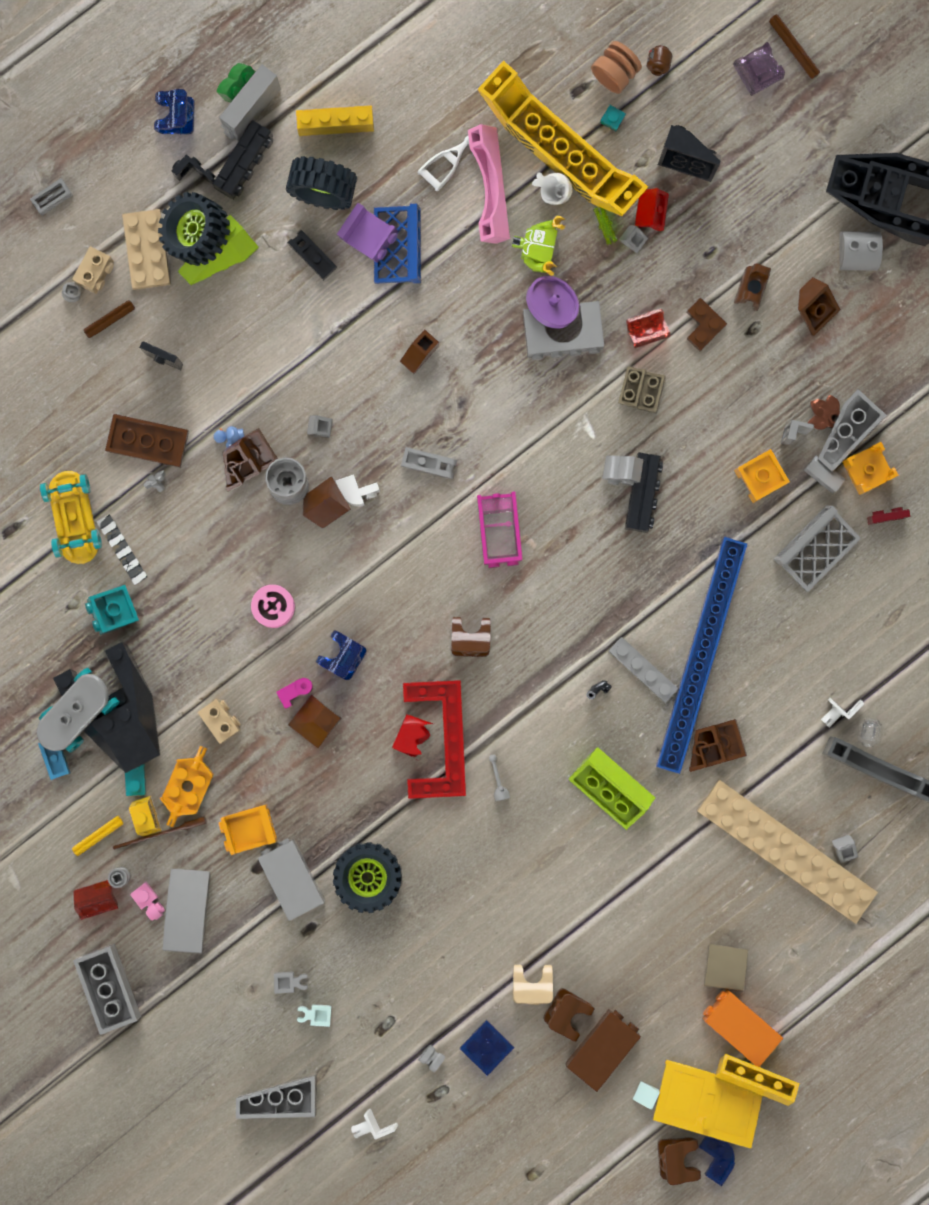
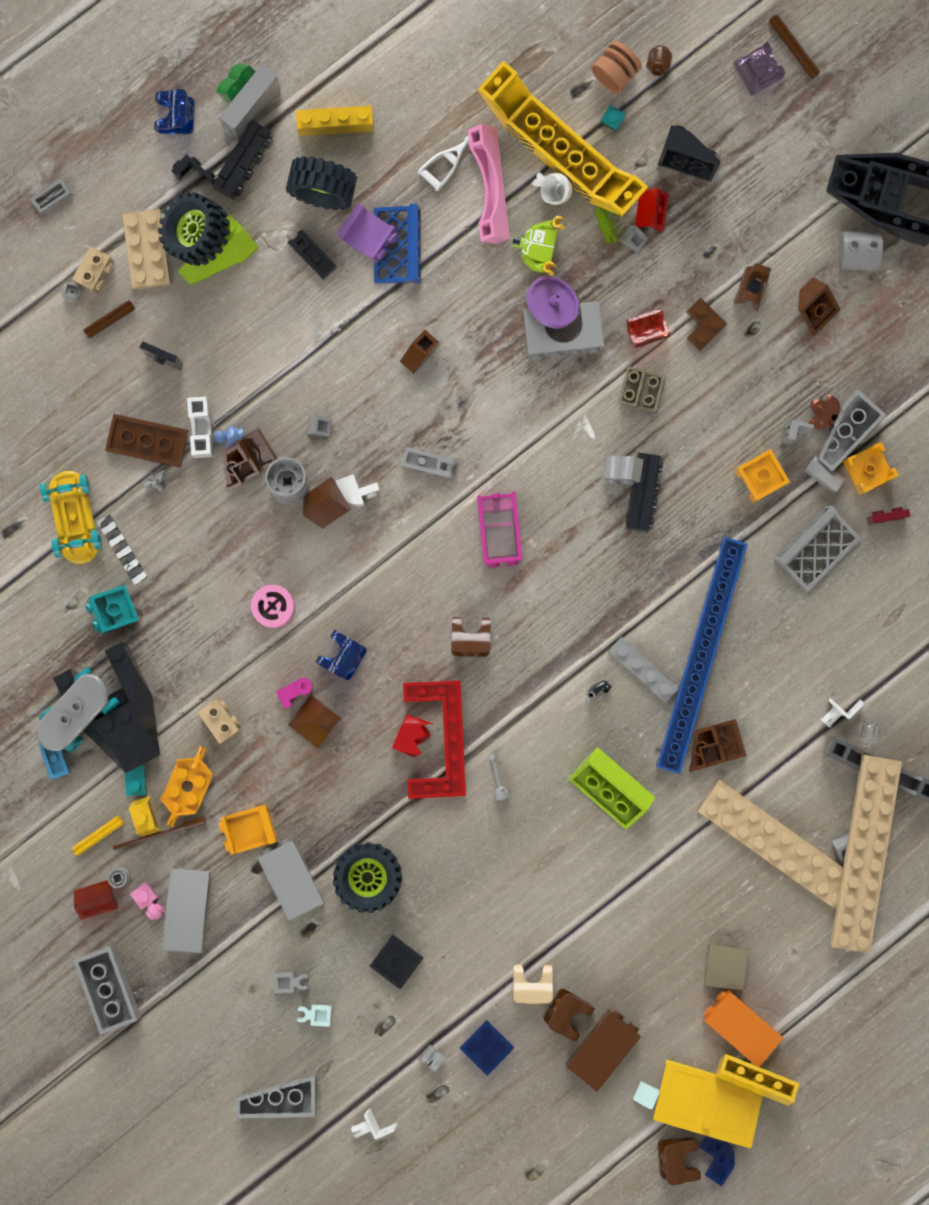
none -> white arch [187,396,214,458]
none -> black plate [369,934,424,989]
none -> tan plate [830,755,902,953]

